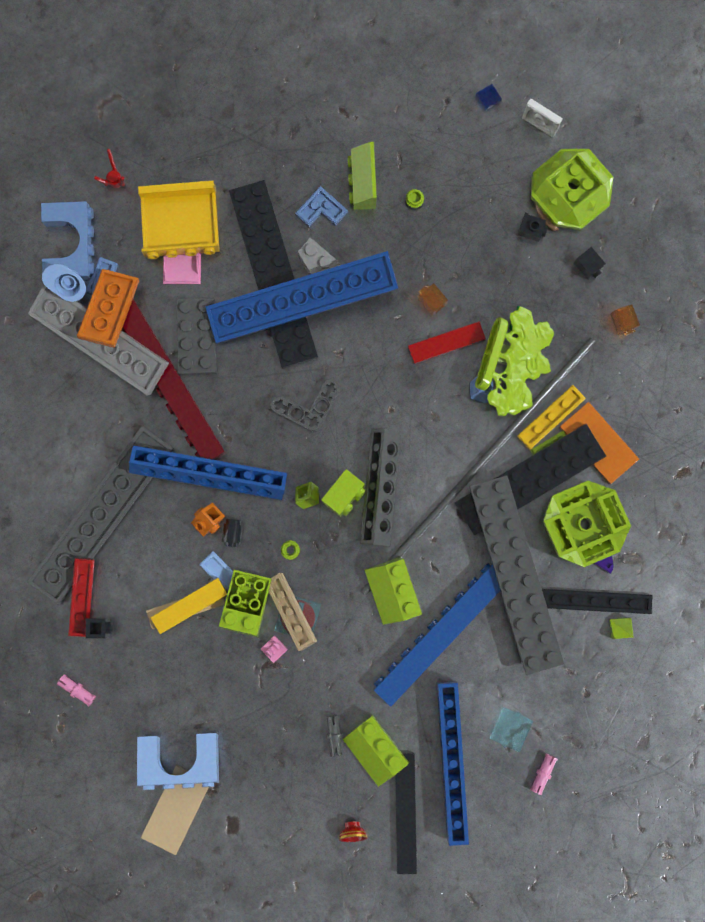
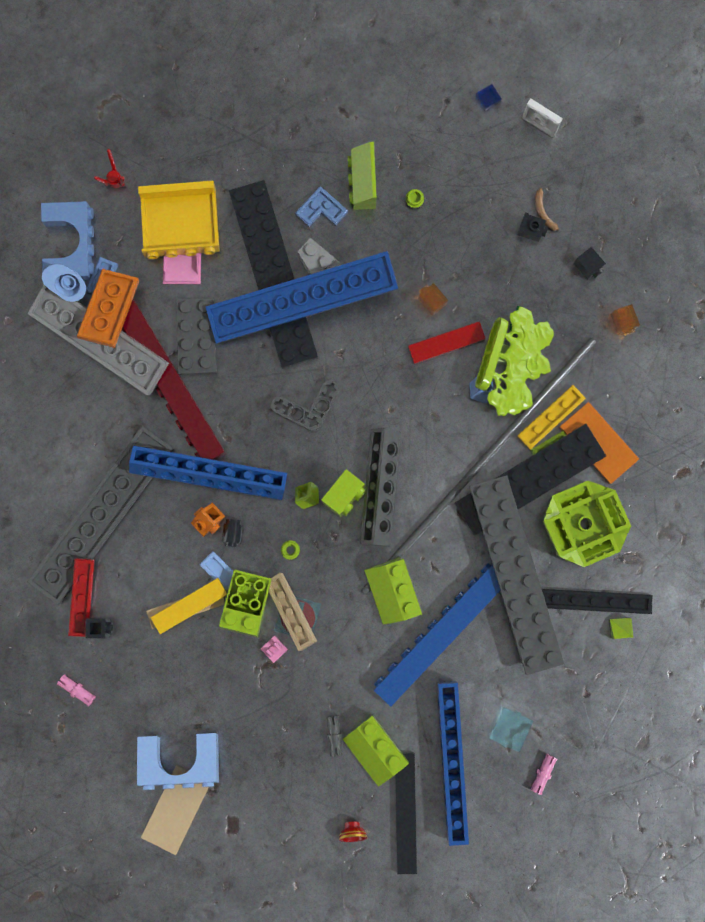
lime piece [531,149,614,231] -> none
dark purple tile [594,556,614,574] -> none

